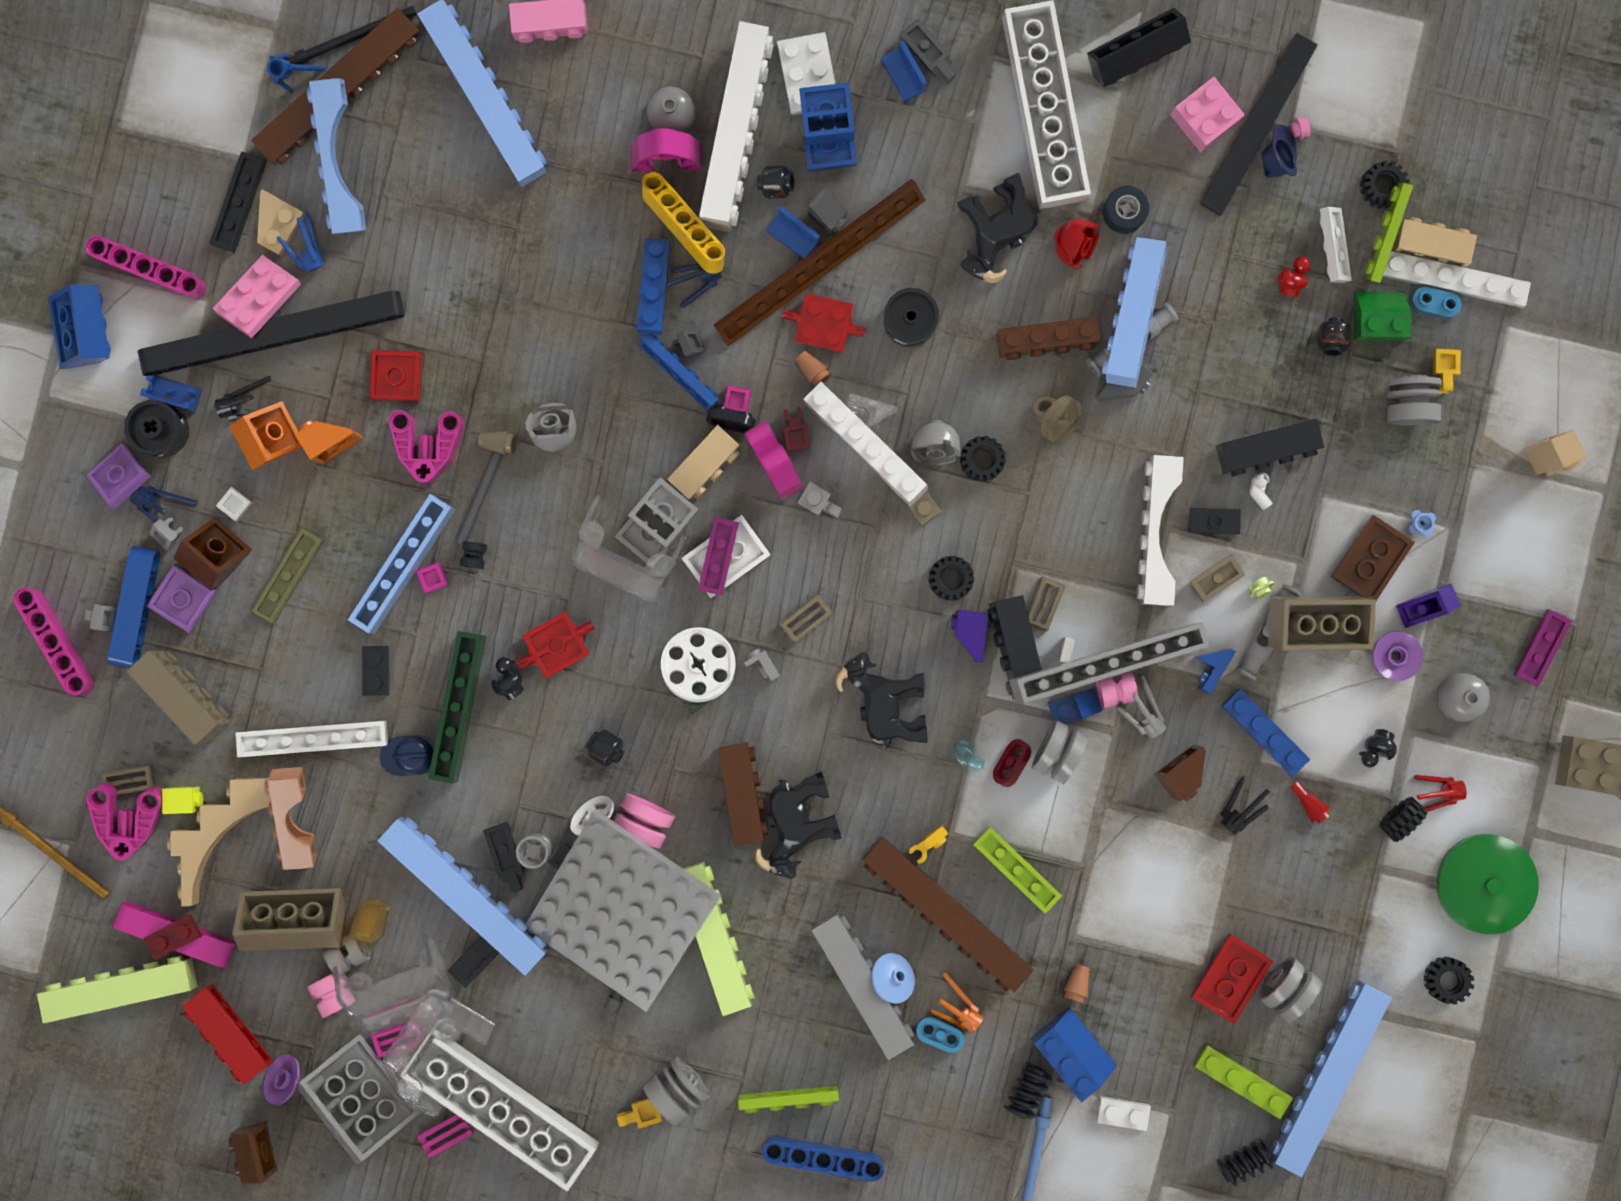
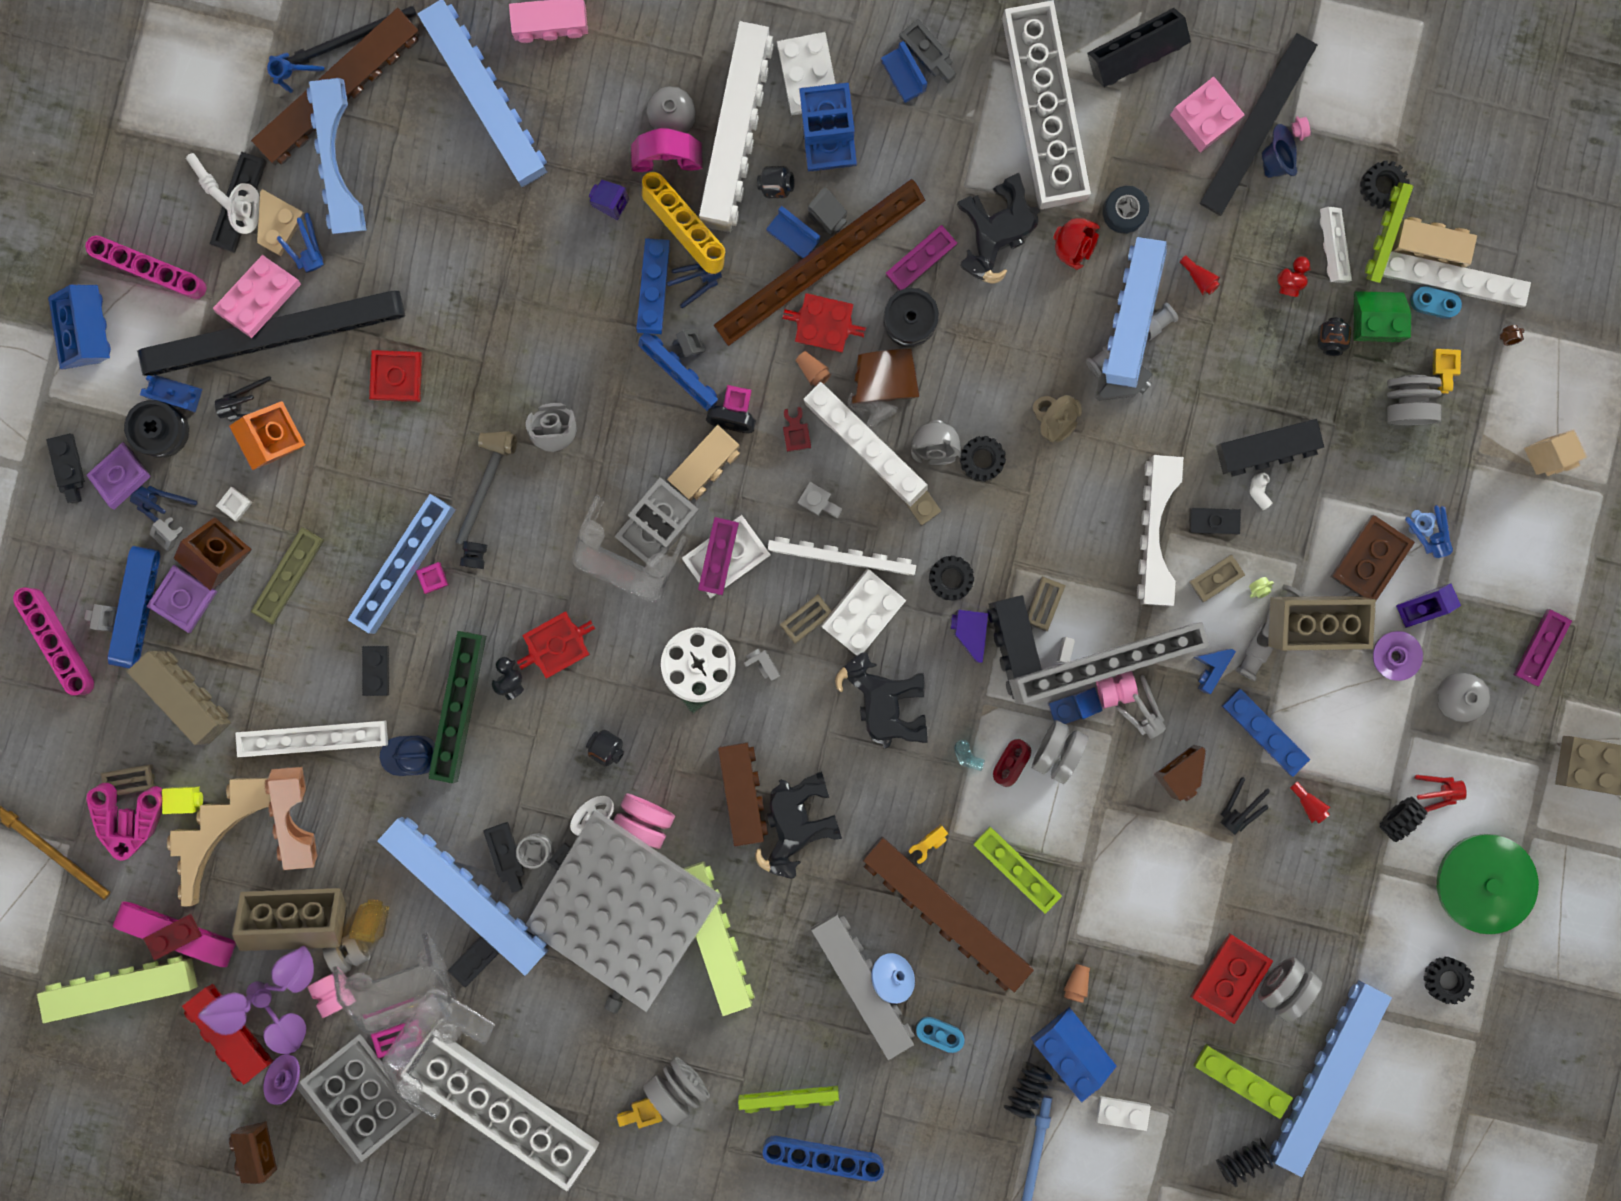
orange slope [294,421,364,465] -> none
dark pink connector [389,410,465,485] -> none
dark pink tile [417,1114,474,1158] -> none
dark pink connector [745,421,803,500] -> none
orange plant [930,972,983,1033] -> none
reddish brown brick [996,316,1101,360] -> none
black animal [1359,729,1397,768] -> none
none -> black hinge [46,433,85,504]
none -> white dish [186,153,260,234]
none -> medium lavender plant [199,946,314,1054]
none -> dark purple slope [589,180,630,221]
none -> white plate [768,537,916,576]
none -> white plate [821,569,906,656]
none -> reddish brown slope [852,349,919,404]
none -> magenta plate [885,225,957,291]
none -> red cone [1179,255,1220,295]
none -> blue plant [1405,505,1453,558]
none -> reddish brown plate [1500,325,1525,346]

